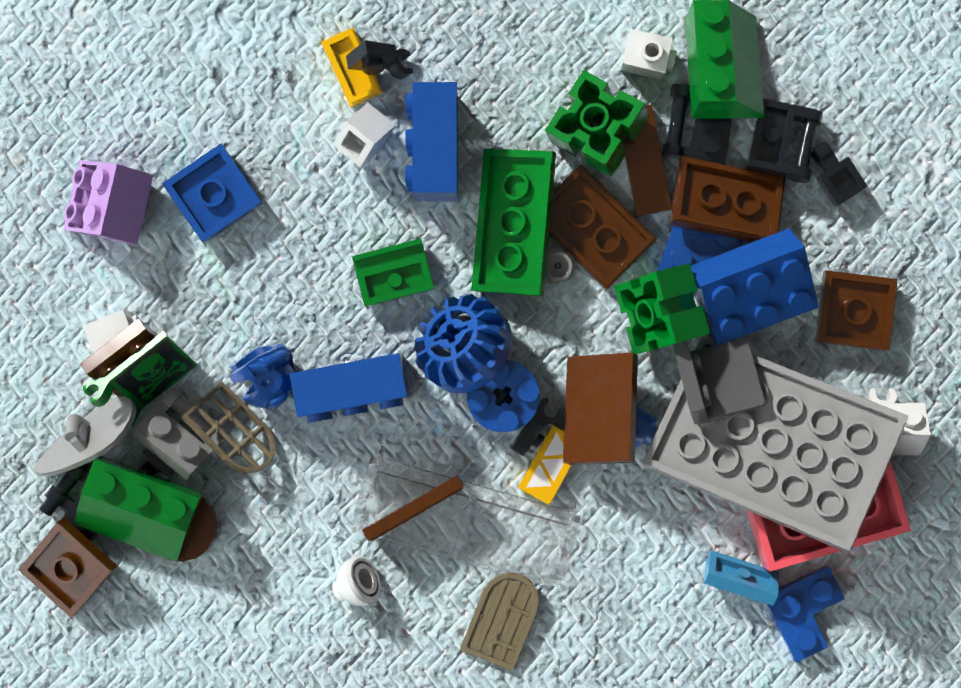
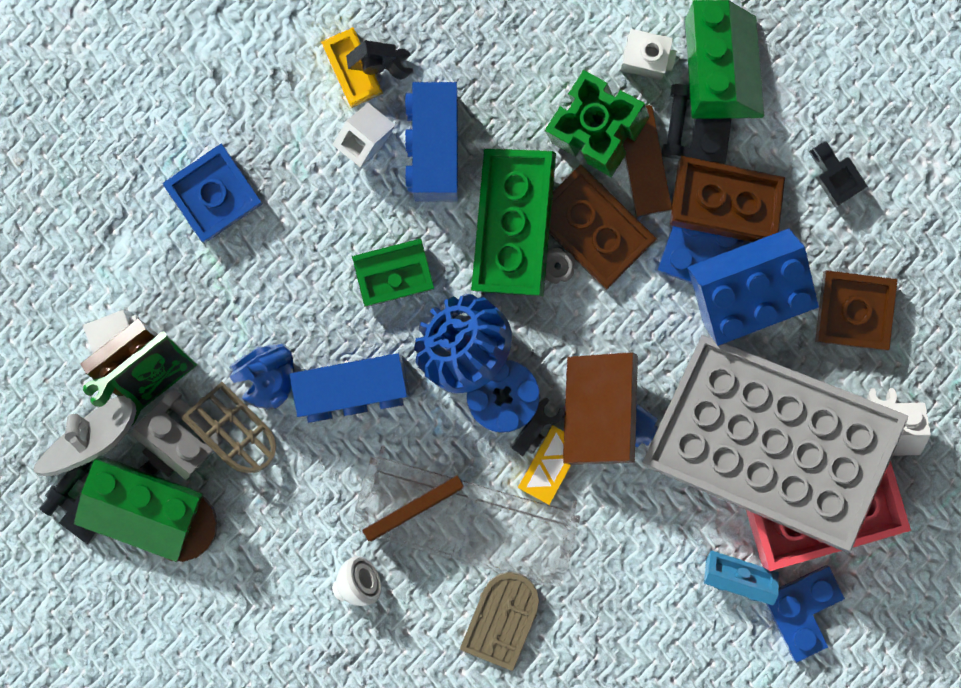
plate [18,517,117,618] -> none
lavender slope [64,160,153,245] -> none
green brick [614,263,710,354] -> none
dark grey bracket [672,337,765,424] -> none
black plate [746,98,823,183] -> none

